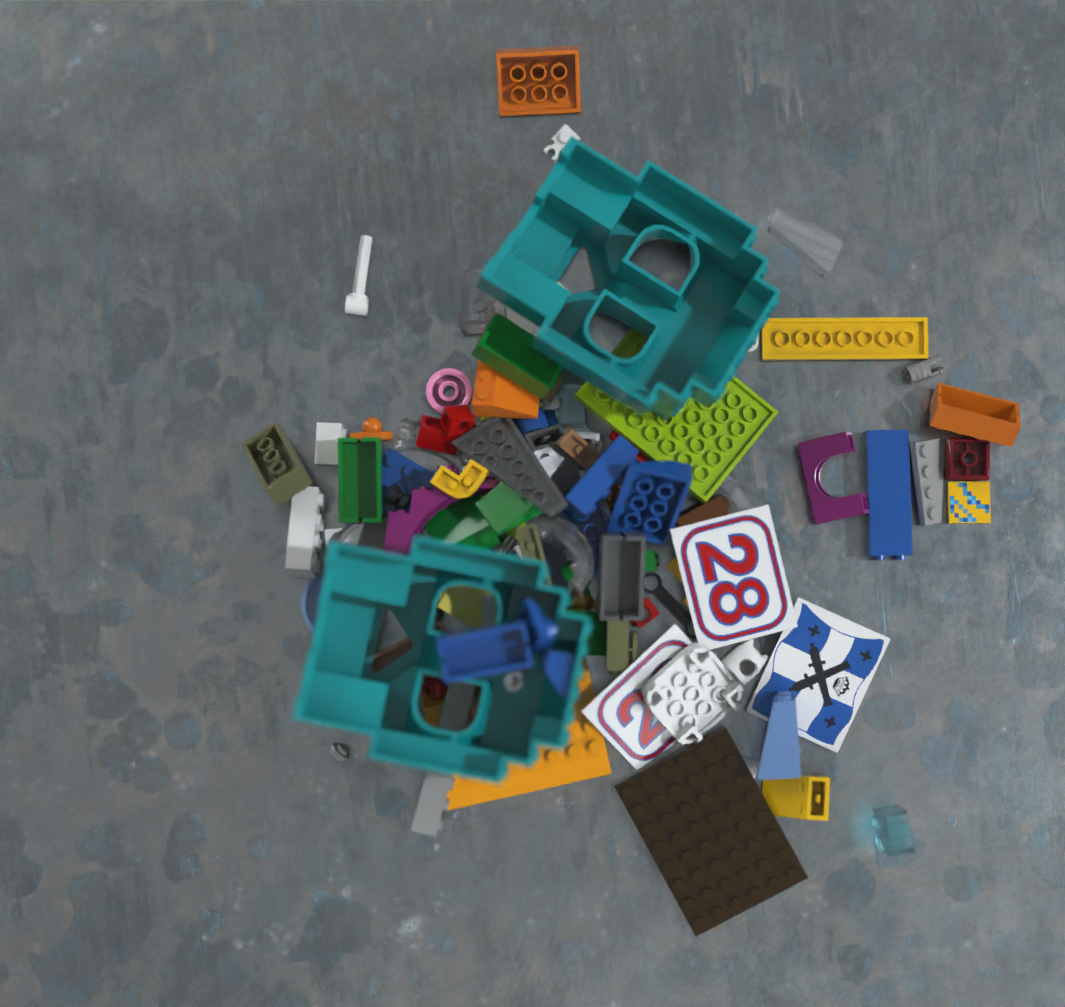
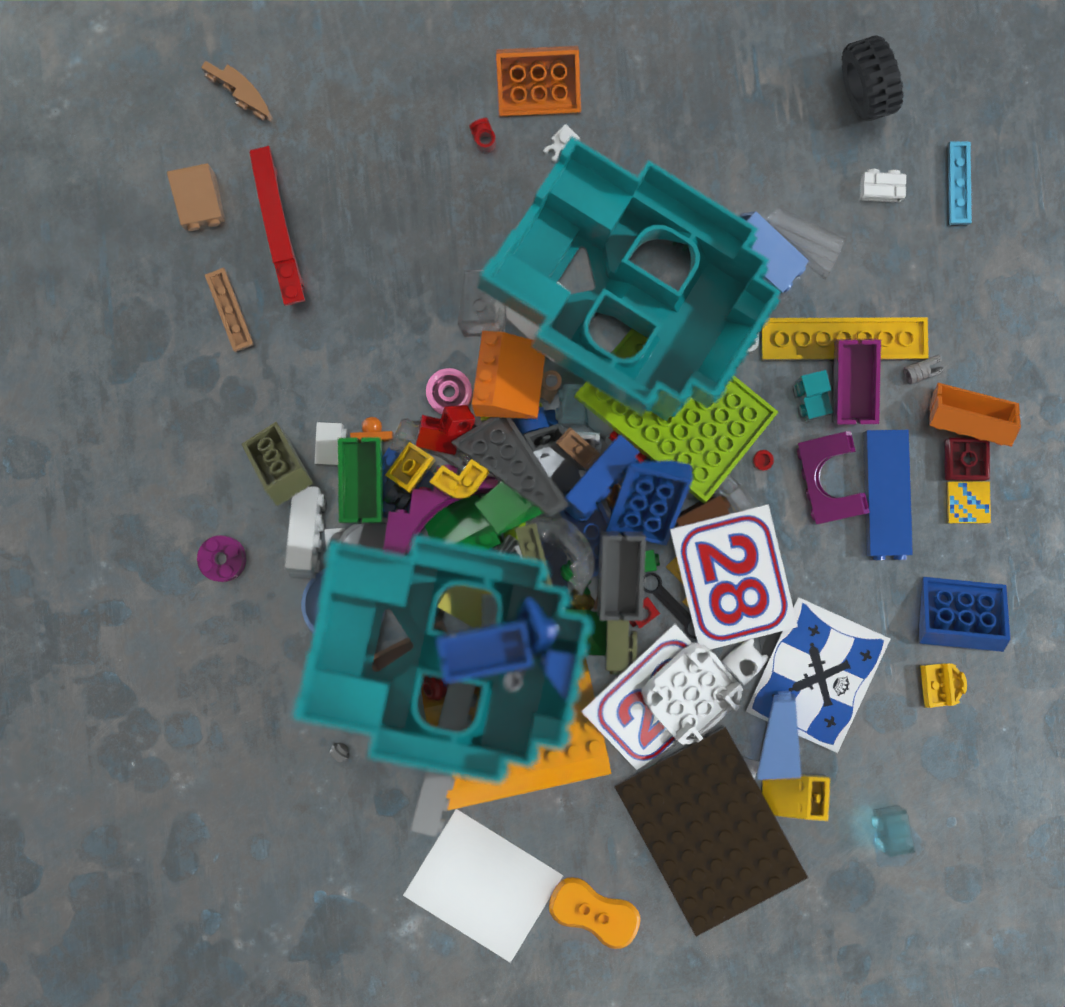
white axle [345,235,372,316] -> none
green piece [471,312,563,399] -> none
light grey wing [909,437,946,526] -> none
none -> medium nougat slope [167,163,225,231]
none -> magenta wheel [197,535,247,582]
none -> medium nougat slope [201,61,272,122]
none -> medium nougat plate [205,268,254,352]
none -> red slope [249,146,305,306]
none -> yellow slope [385,442,436,494]
none -> white sticker [403,809,563,963]
none -> red piece [469,118,496,153]
none -> light orange plate [549,877,640,949]
none -> medium blue slope [739,211,809,293]
none -> red tile [752,450,774,471]
none -> teal brick [793,370,833,421]
none -> magenta piece [833,338,881,424]
none -> black tyre [841,35,903,121]
none -> white brick [860,169,906,202]
none -> blue slope [919,577,1010,652]
none -> yellow slope [920,664,967,708]
none -> medium azure plate [948,142,972,225]

